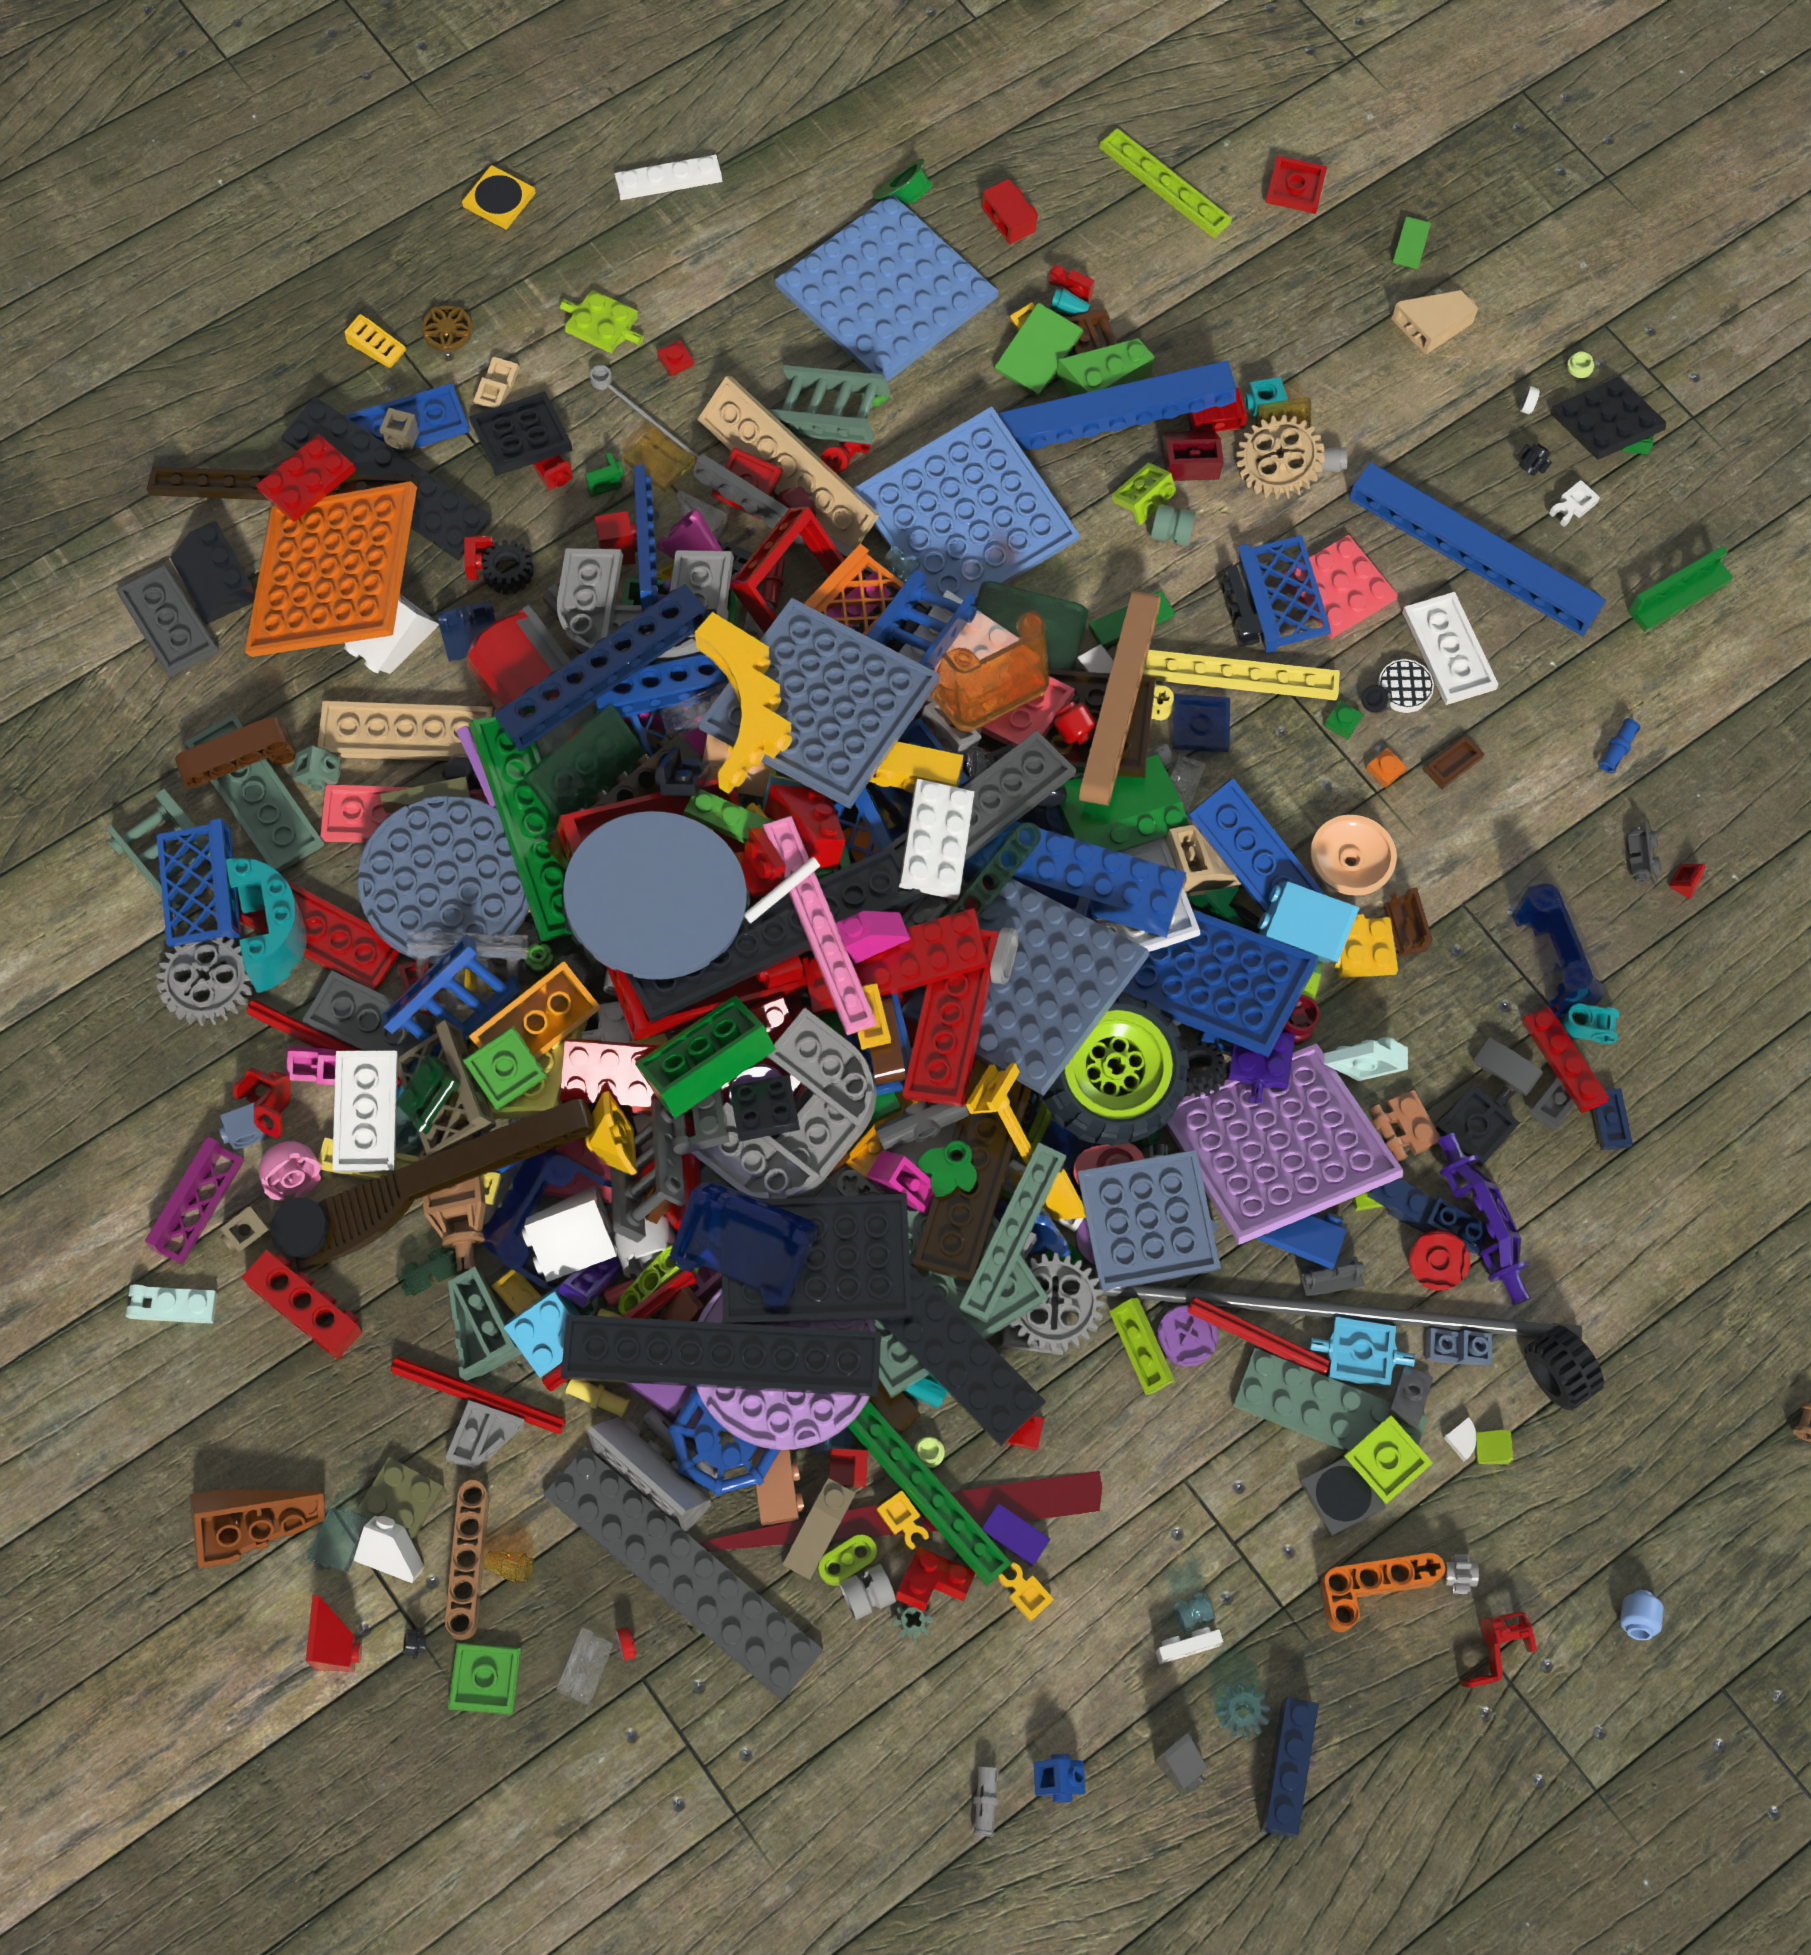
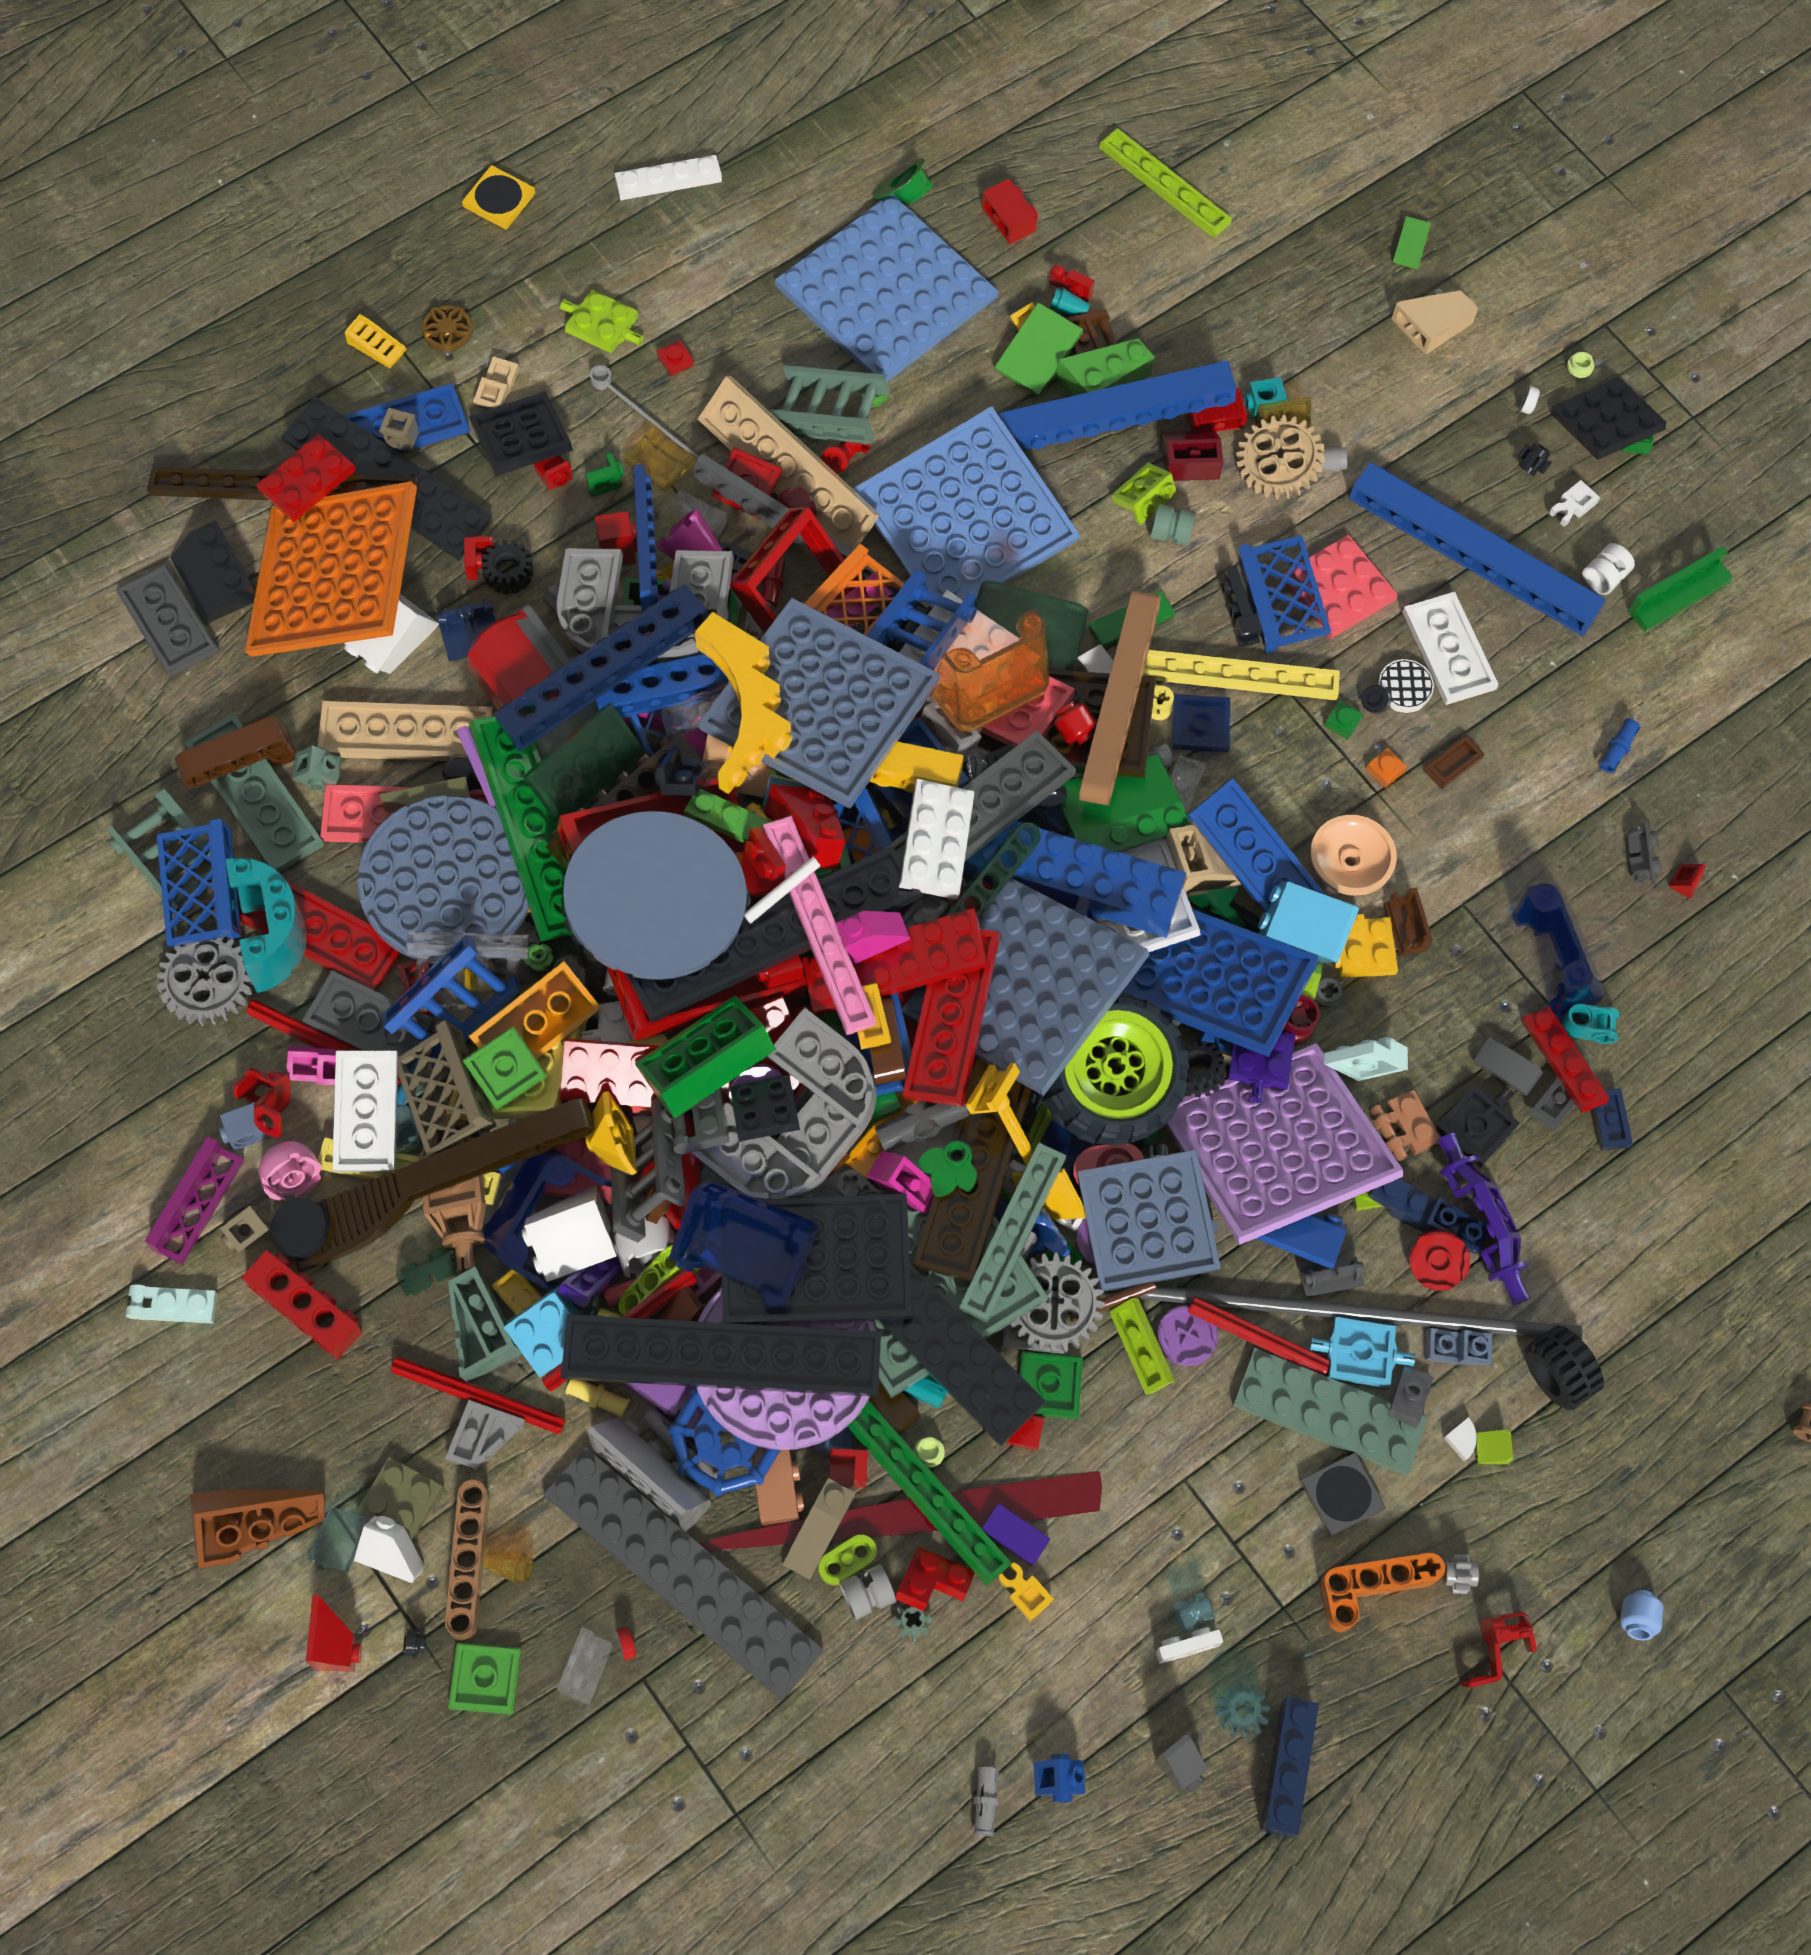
dark green plate [396,1054,461,1134] -> none
yellow plate [876,1490,929,1550] -> none
clear light blue wheel [882,546,921,583] -> none
light grey tile [990,927,1018,984] -> none
red plate [1265,155,1327,214] -> none
lime plate [1343,1415,1433,1504] -> none
none -> green tile [1020,1351,1083,1420]
none -> reddish brown bar [1068,1281,1157,1322]
none -> dark grey bush [1315,978,1343,1007]
none -> white wheel [1582,543,1635,595]

